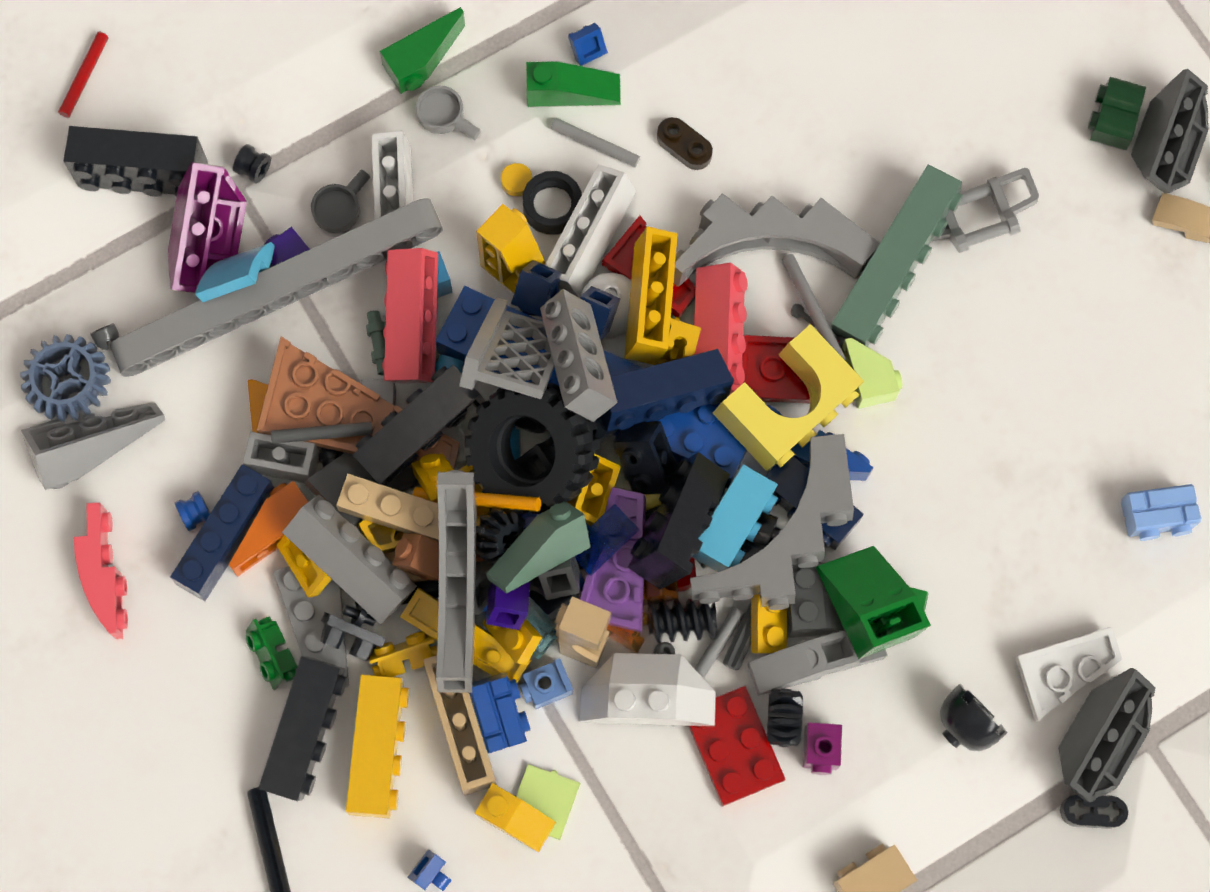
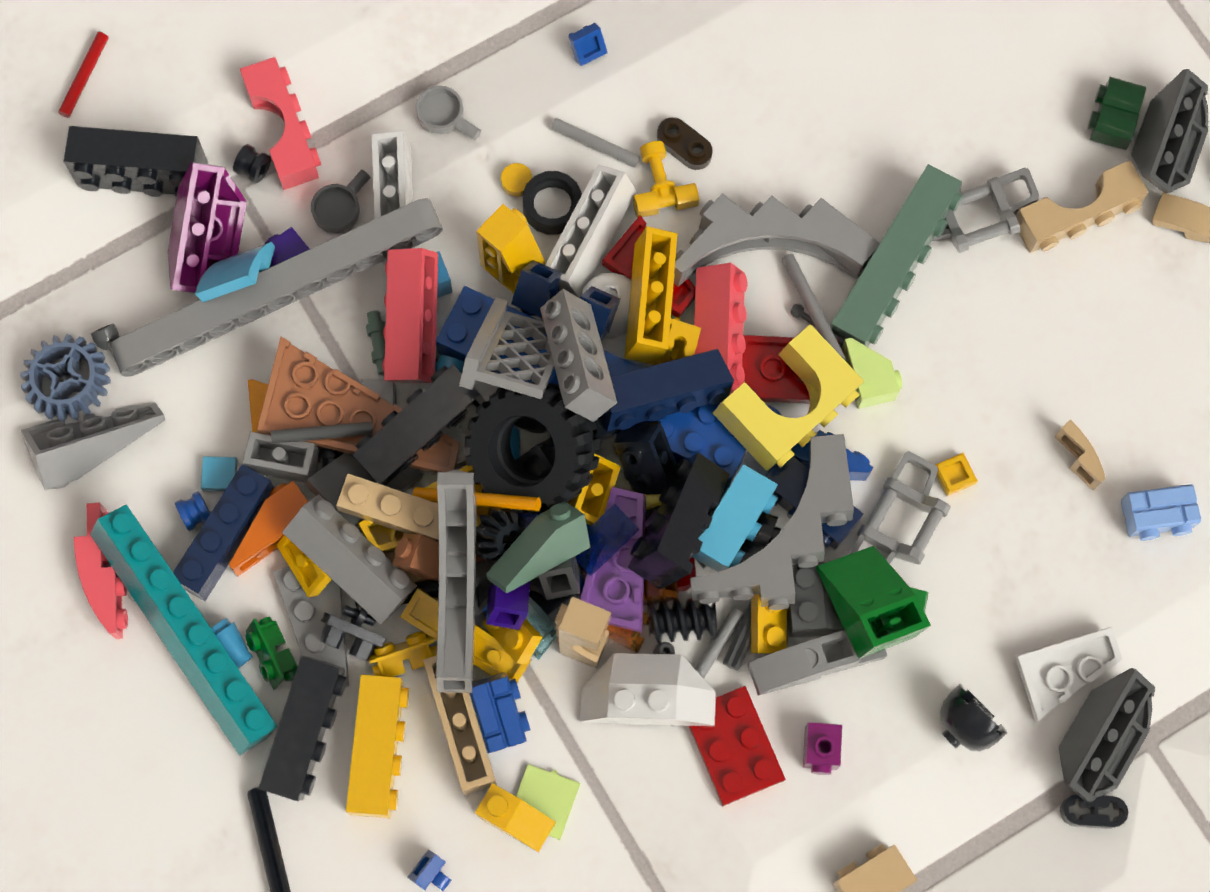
green slope [380,7,465,94] -> none
yellow plate [411,453,454,501] -> none
medium blue brick [519,658,573,709] -> none
green slope [526,61,621,107] -> none
black gear [767,689,803,747] -> none
none -> teal brick [90,504,278,756]
none -> medium azure tile [201,457,238,492]
none -> dark azure cone [211,618,253,669]
none -> coral arch [240,57,321,190]
none -> yellow bar [633,141,700,218]
none -> light grey bar [850,451,951,565]
none -> yellow tile [935,453,978,496]
none -> tan arch [1016,160,1149,253]
none -> tan slope [1055,419,1105,490]

